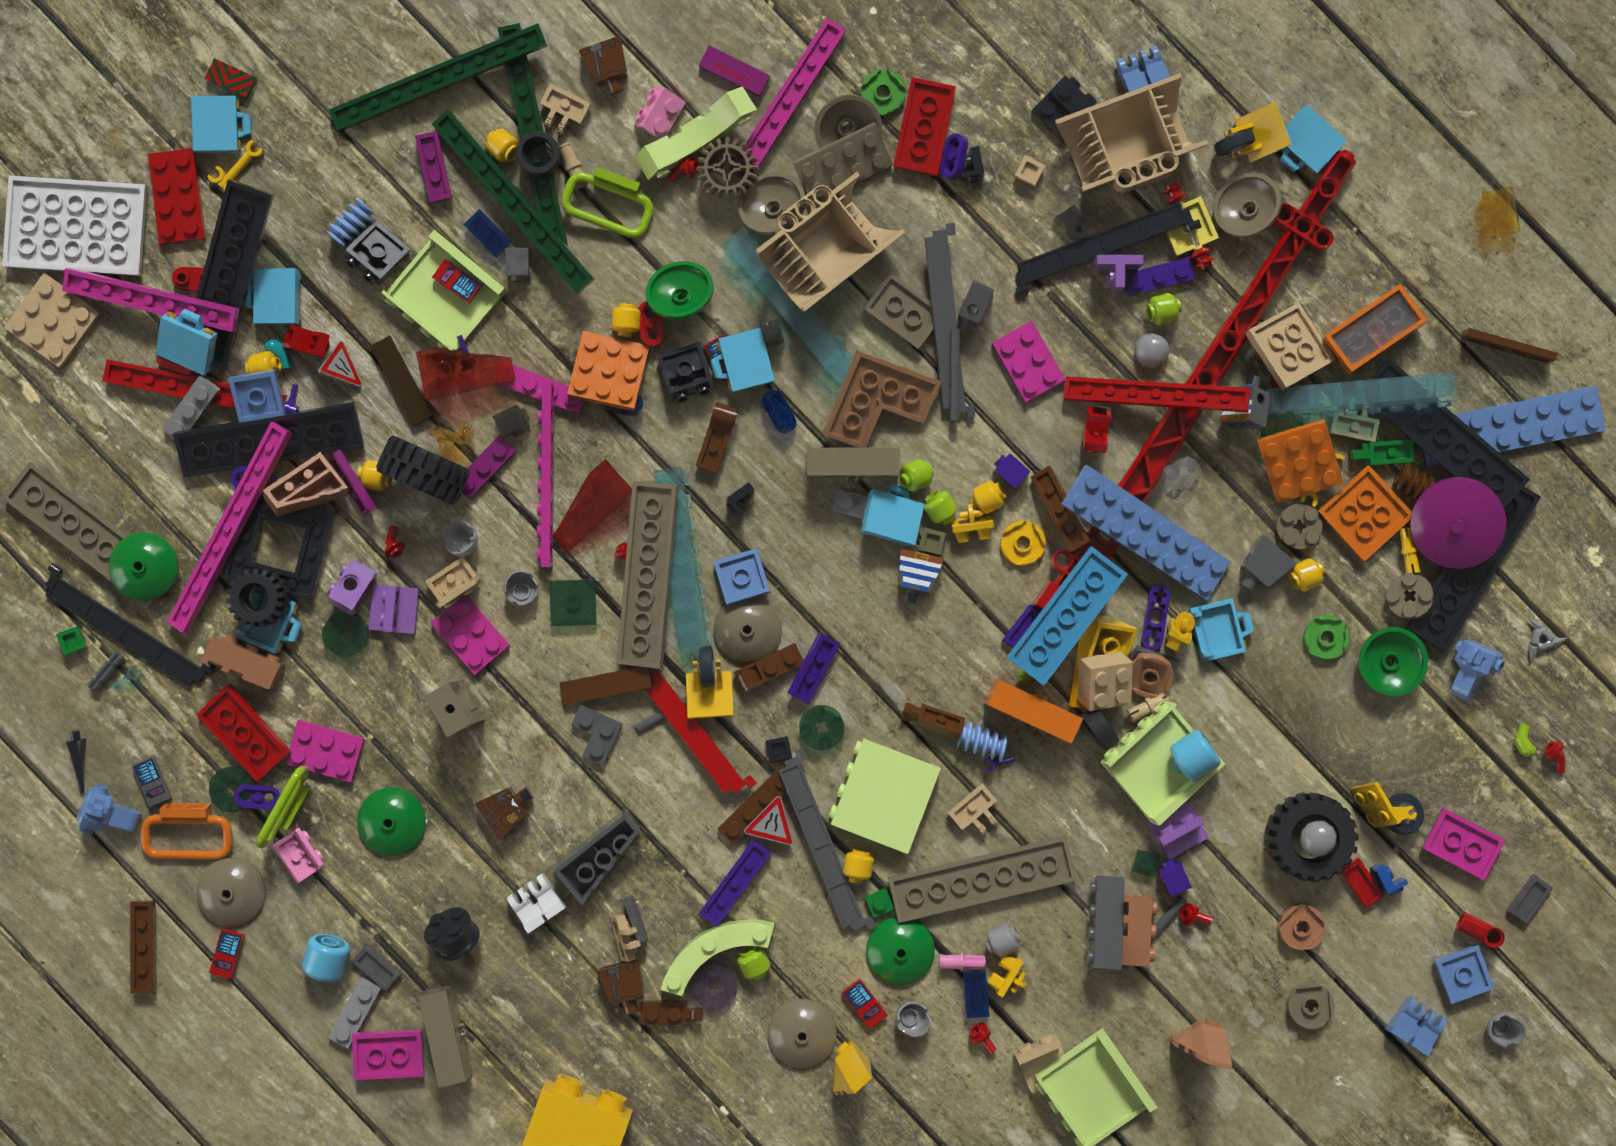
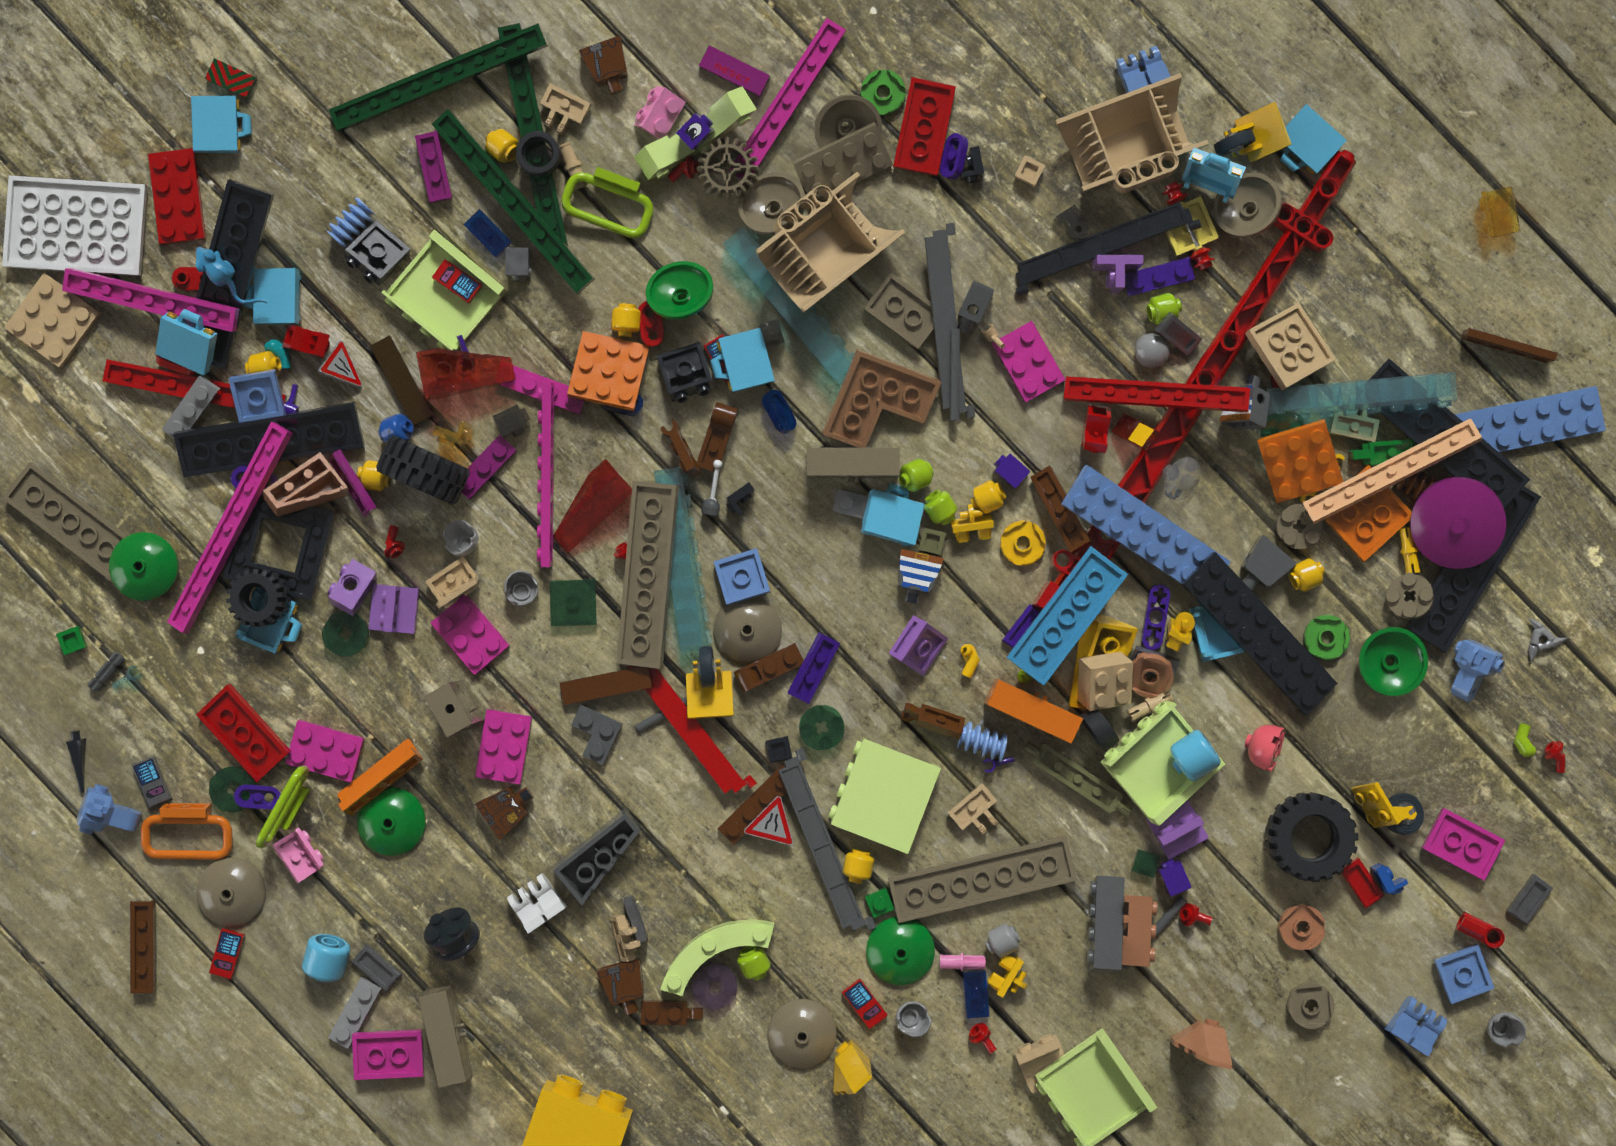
black piece [45,563,216,687] -> none
nougat wedge [200,634,285,690] -> none
yellow bar [207,140,265,191] -> none
dark purple plate [699,839,771,927] -> none
black plate [1032,75,1097,143] -> none
light grey hair [1300,821,1337,856] -> none
clear brick [1323,284,1427,378] -> none
none -> dark azure animal [196,247,268,304]
none -> orange panel [337,739,423,816]
none -> blue head [378,414,413,443]
none -> dark pink plate [475,709,533,784]
none -> reddish brown plate [661,420,703,479]
none -> dark purple brick [676,113,715,150]
none -> hinge [701,460,722,516]
none -> medium lavender bracket [889,615,948,676]
none -> yellow arm [960,644,980,678]
none -> tan hand [981,324,1005,349]
none -> olive plate [1023,741,1132,817]
none -> clear red tile [1111,413,1159,452]
none -> flat silver tile [1155,312,1202,356]
none -> black plate [1181,552,1338,715]
none -> medium azure piece [1182,148,1246,203]
none -> coral cylinder [1244,724,1285,772]
none -> light nougat plate [1303,418,1482,524]

